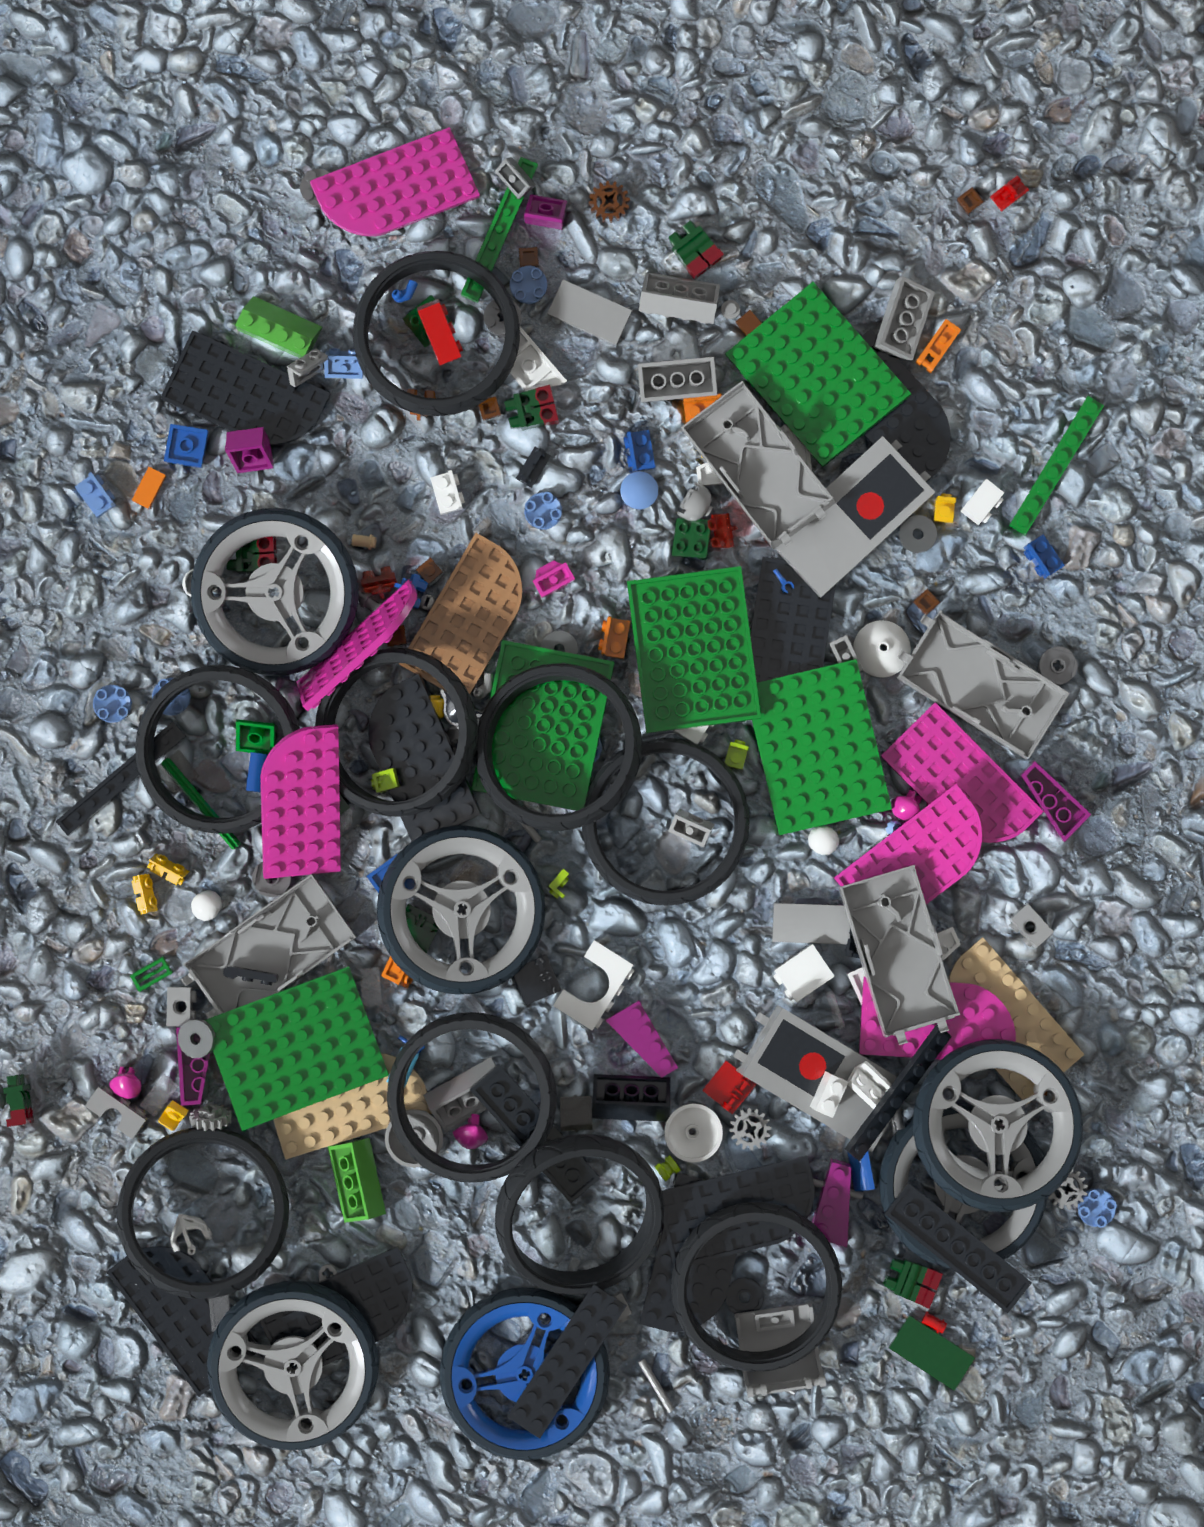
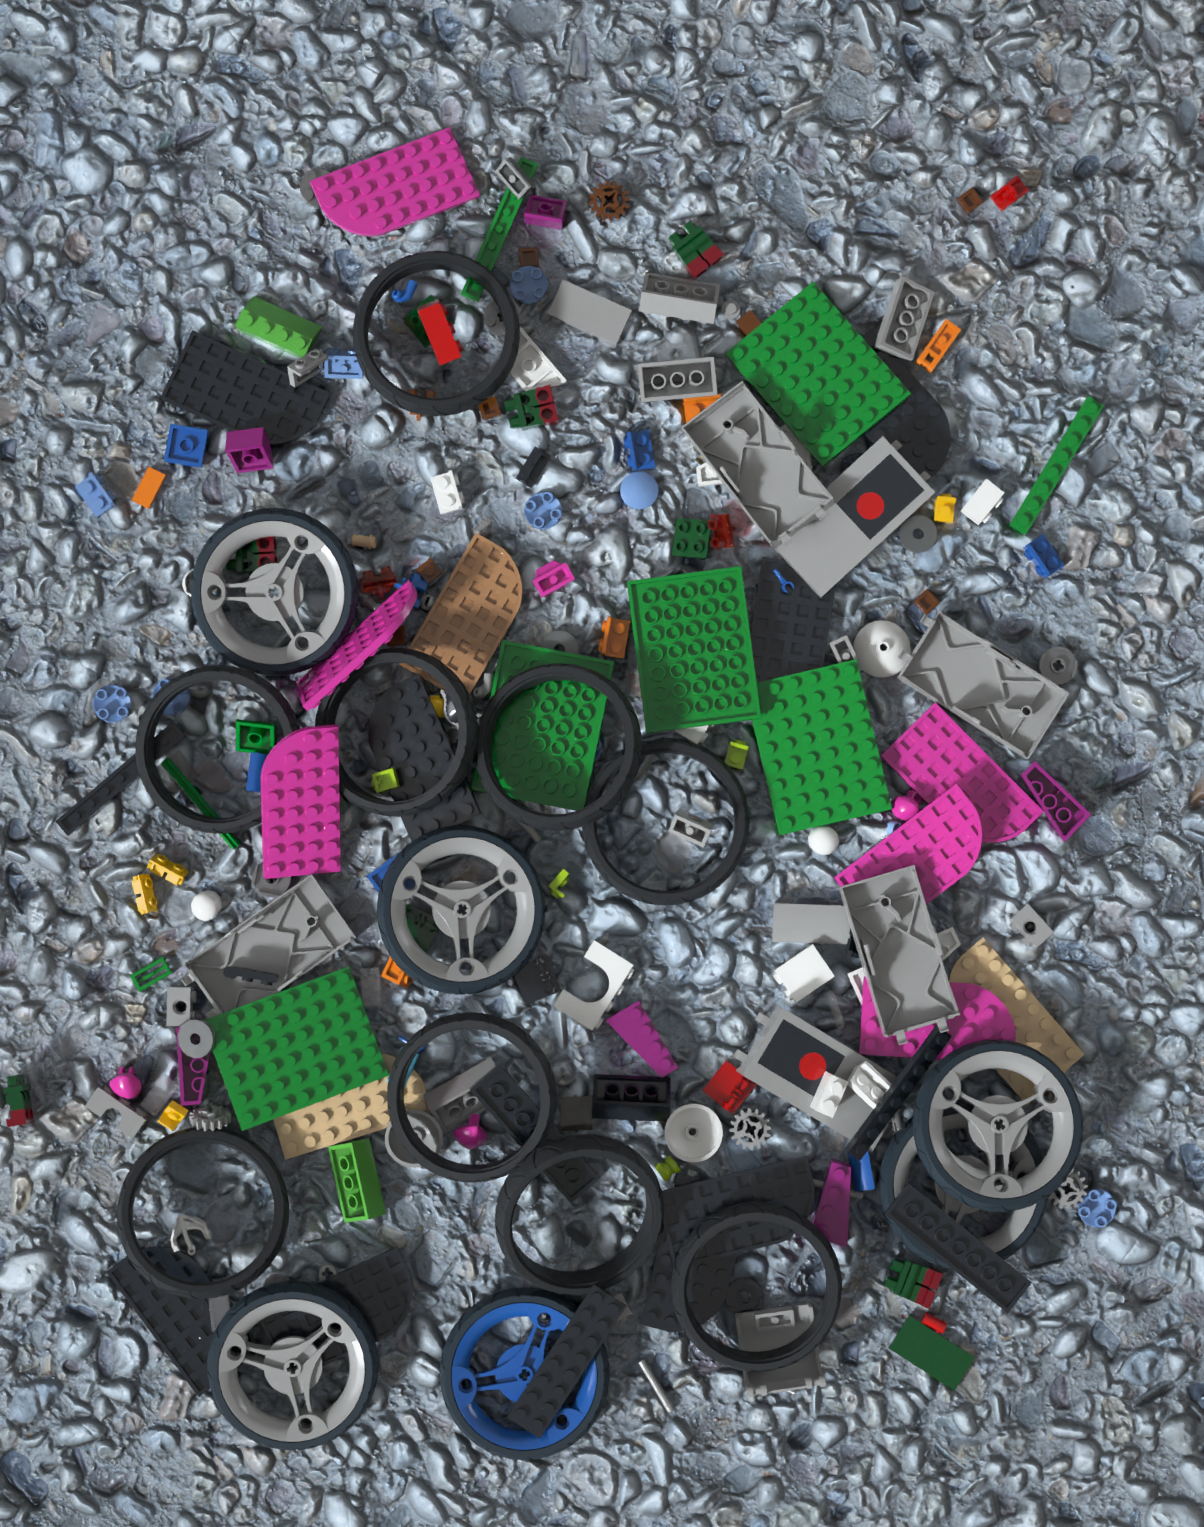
light grey cylinder [677,482,713,521] -> none

